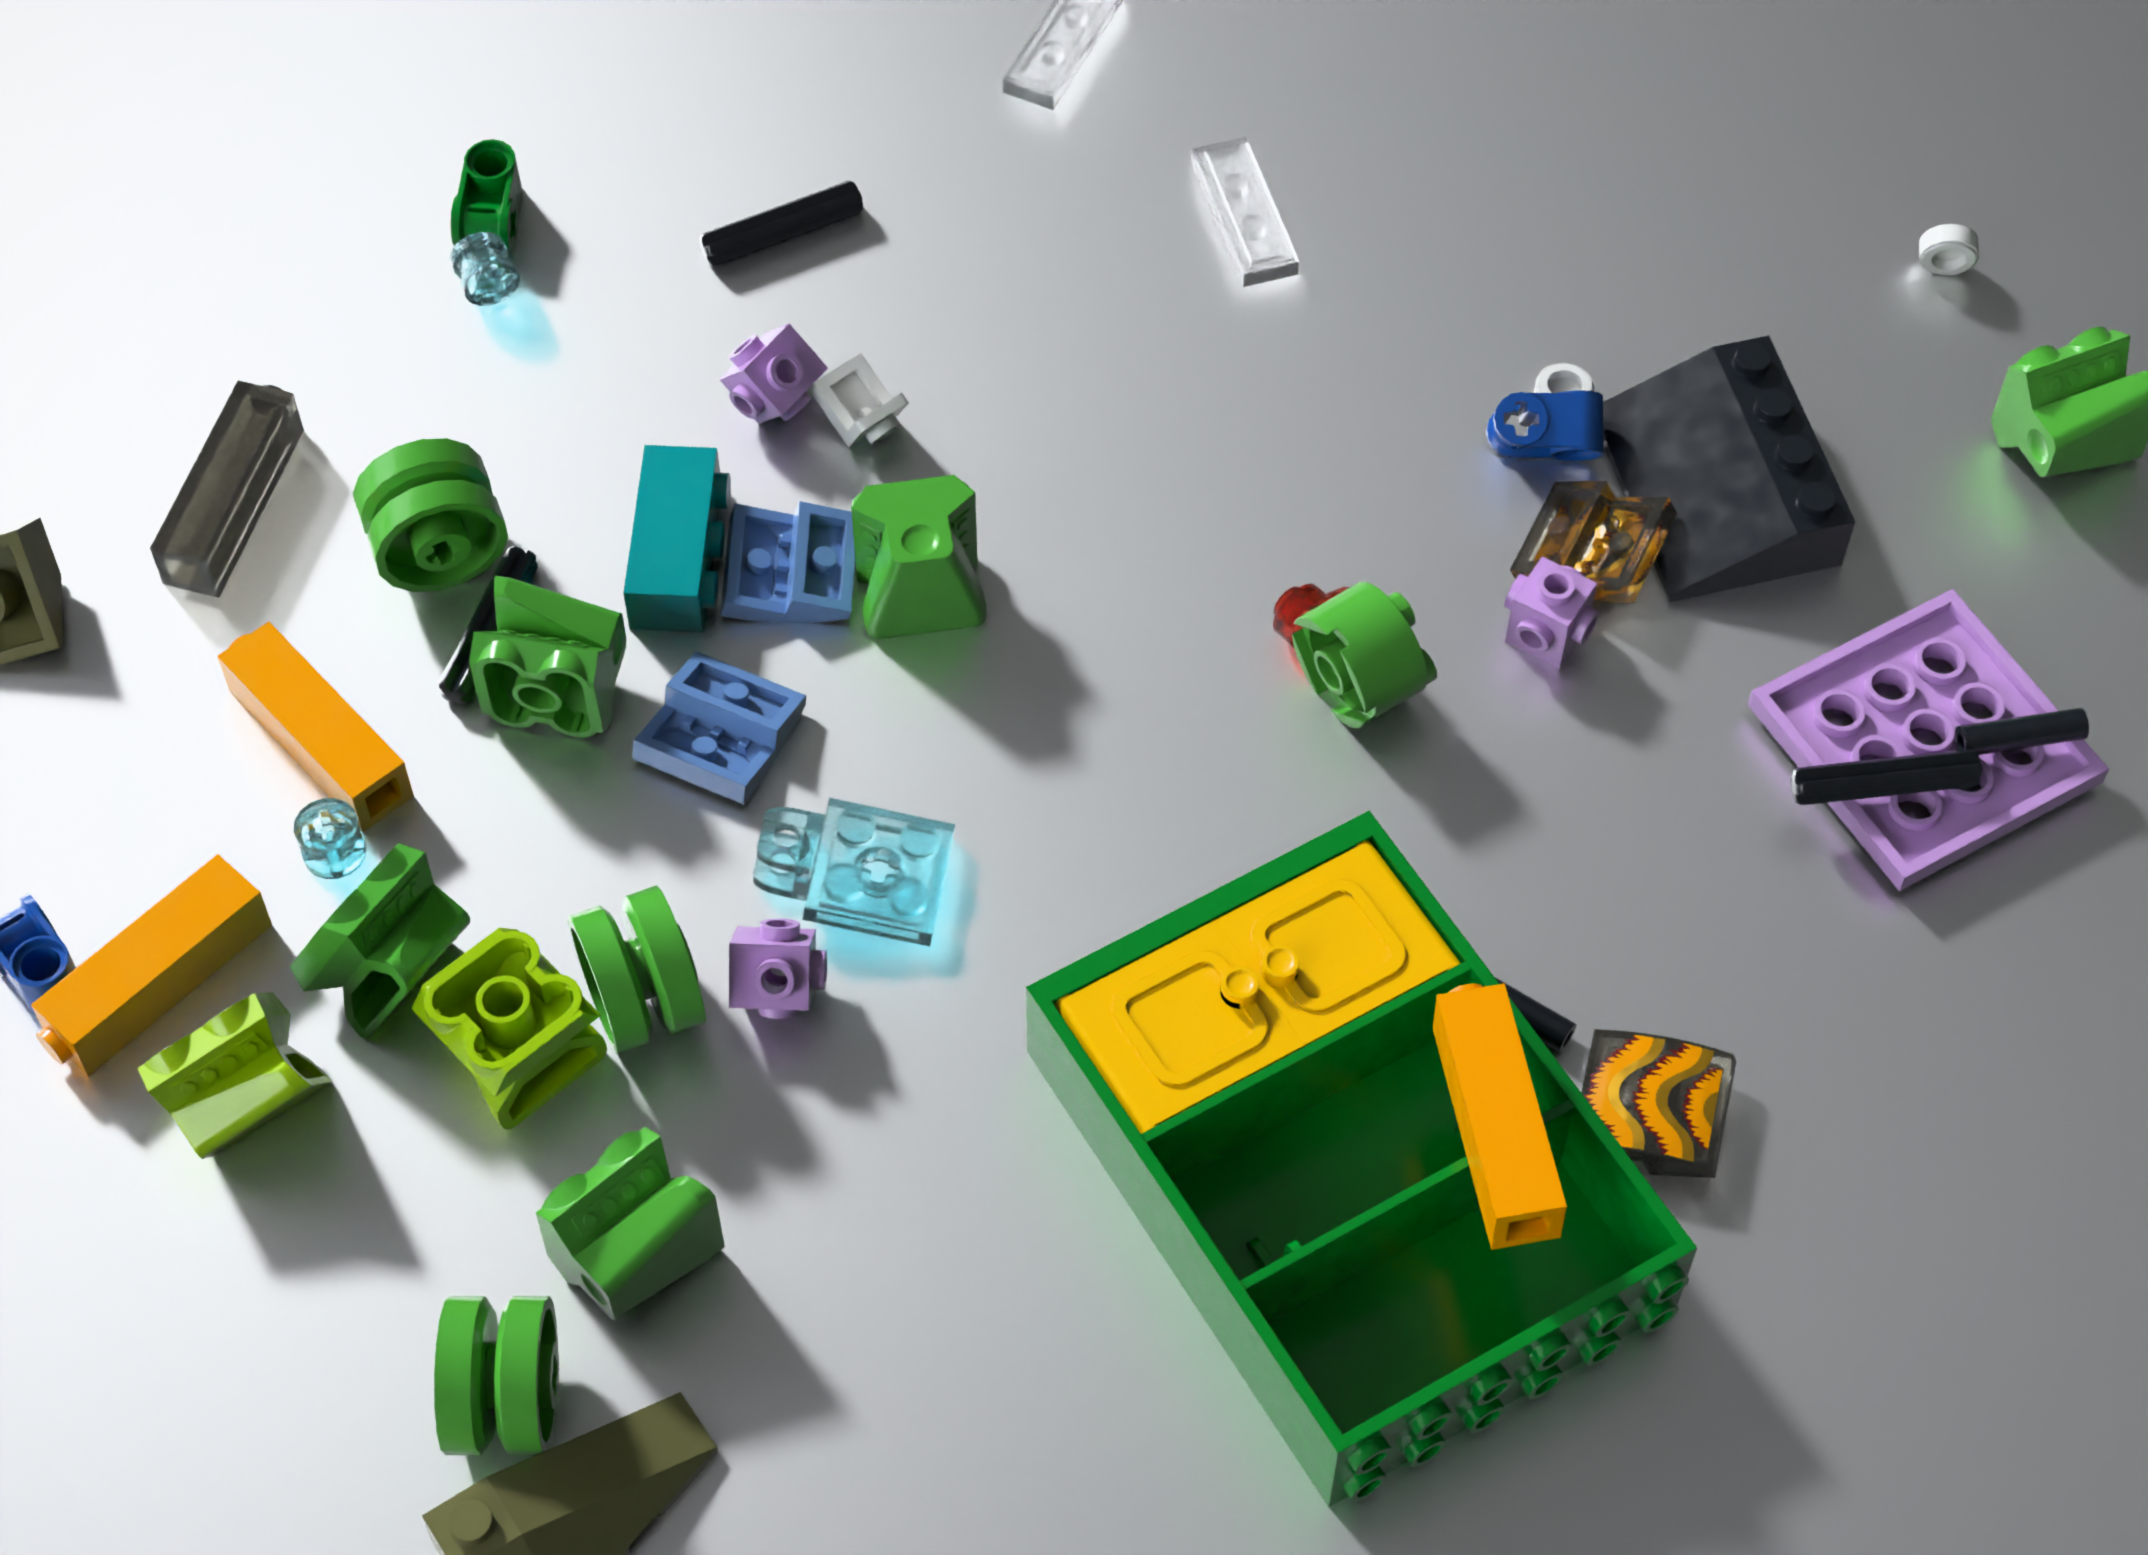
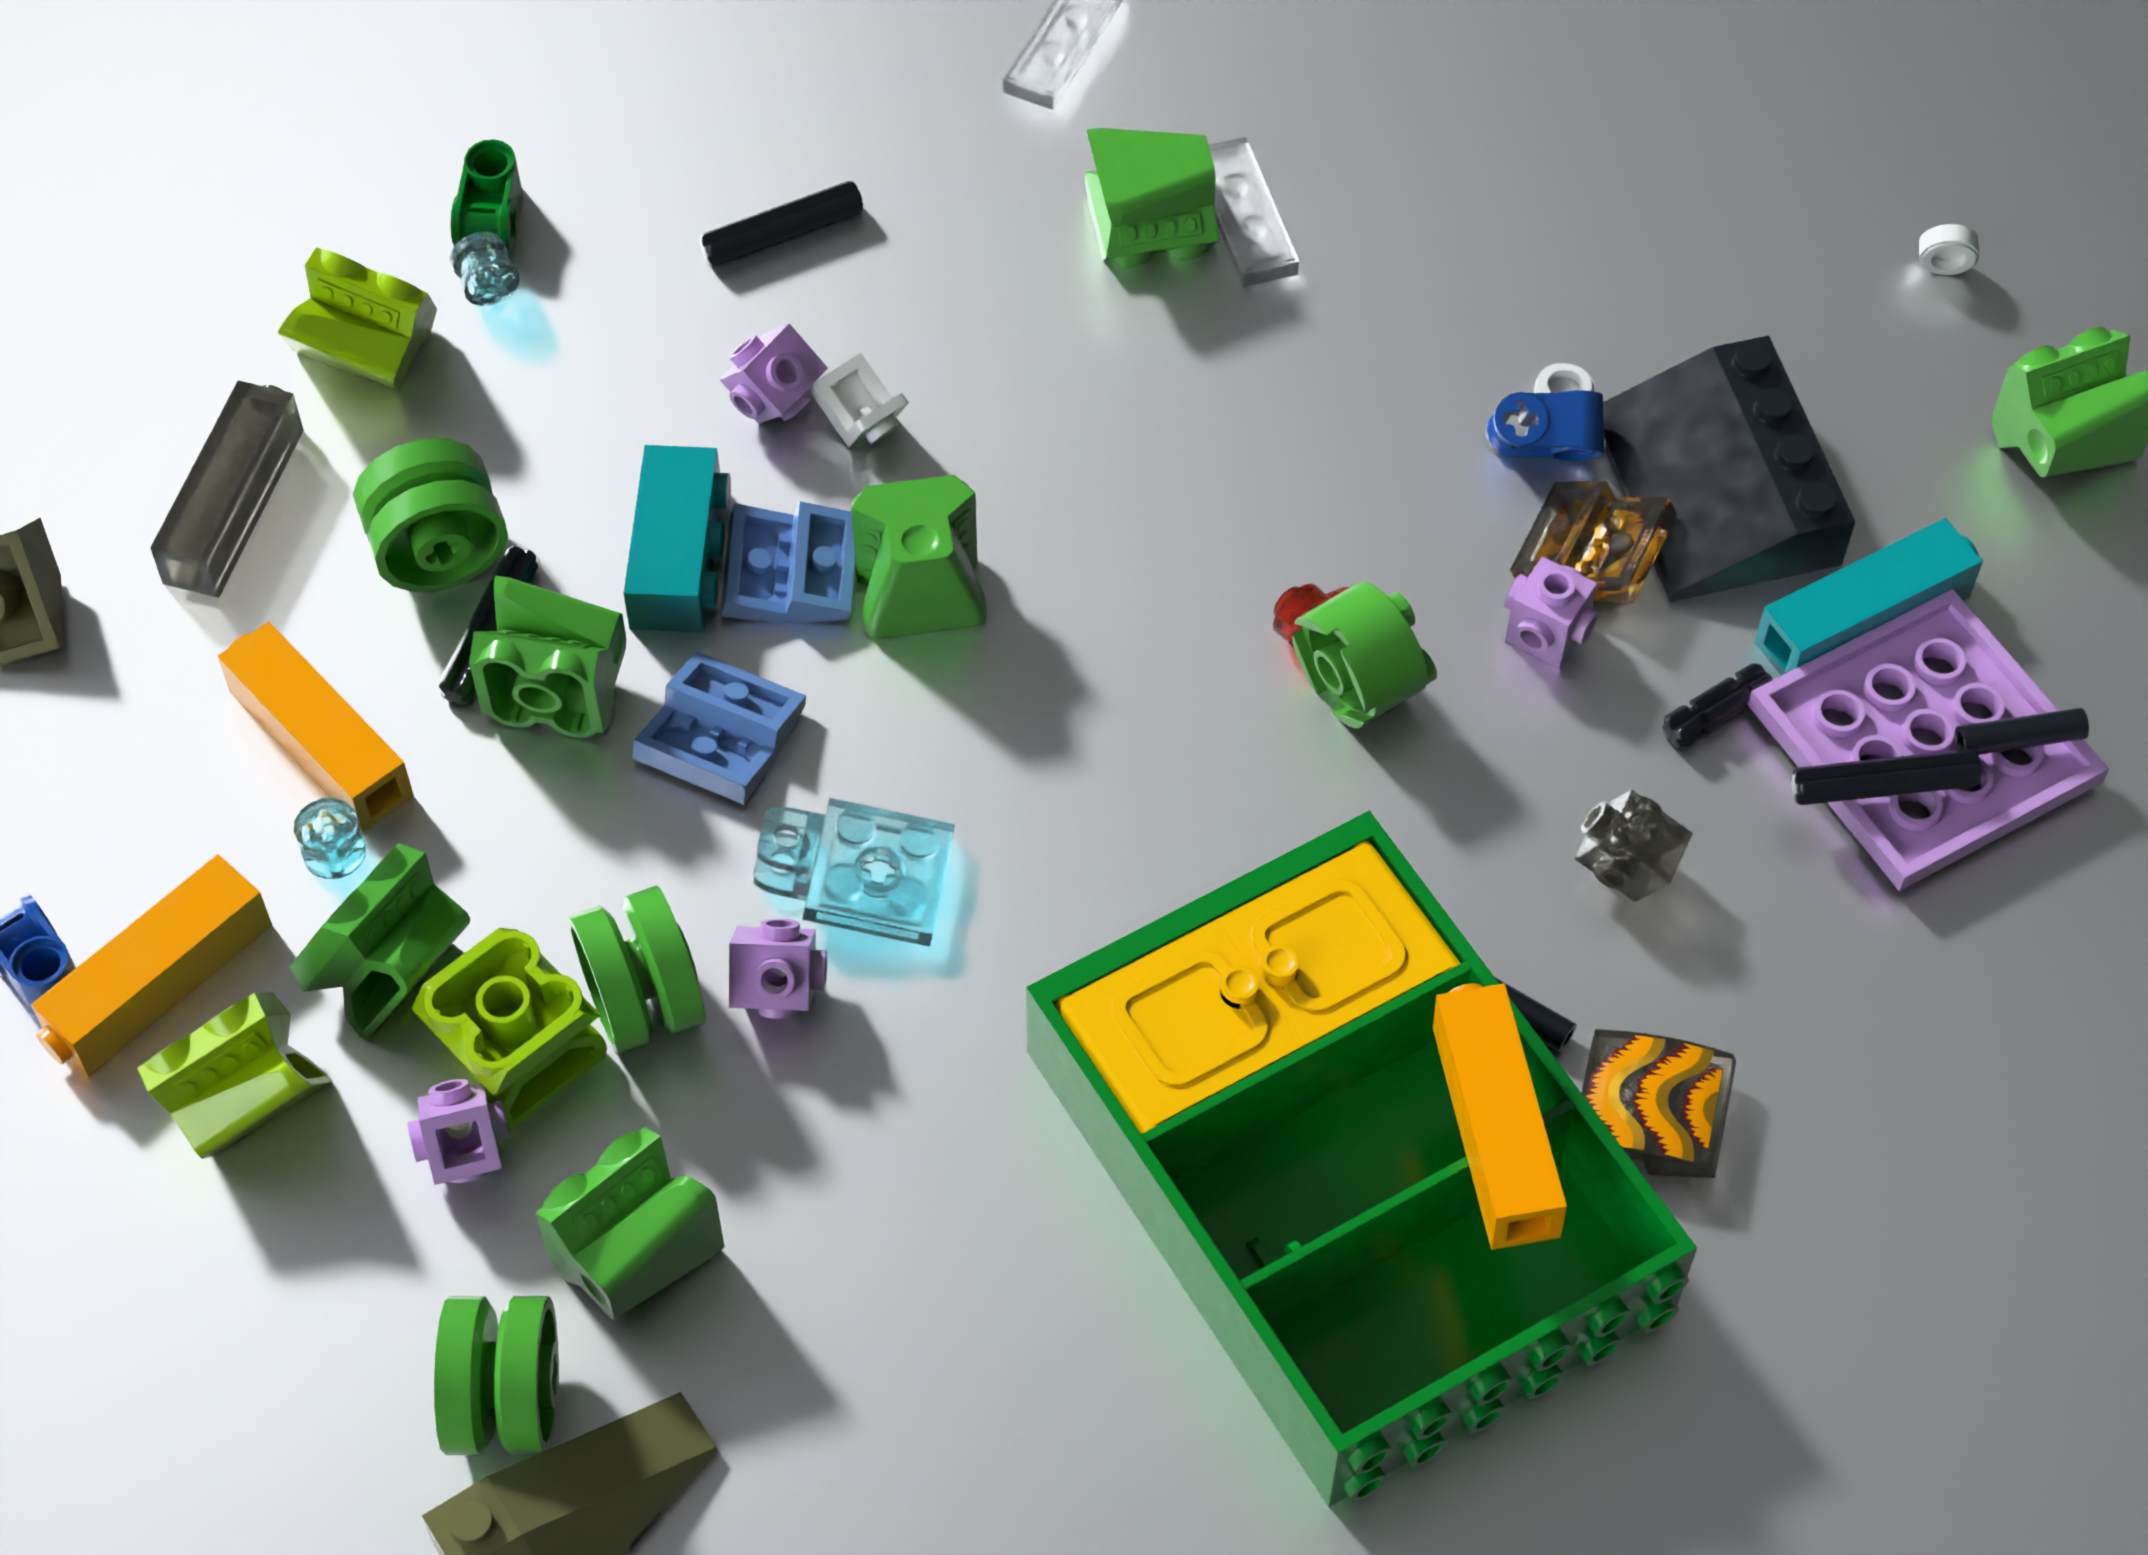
none -> lime piece [278,247,437,391]
none -> lavender brick [407,1079,511,1185]
none -> bright green piece [1085,128,1220,268]
none -> clear smoke brick [1575,789,1693,902]
none -> black axle [1662,663,1773,748]
none -> teal brick [1754,518,1983,676]

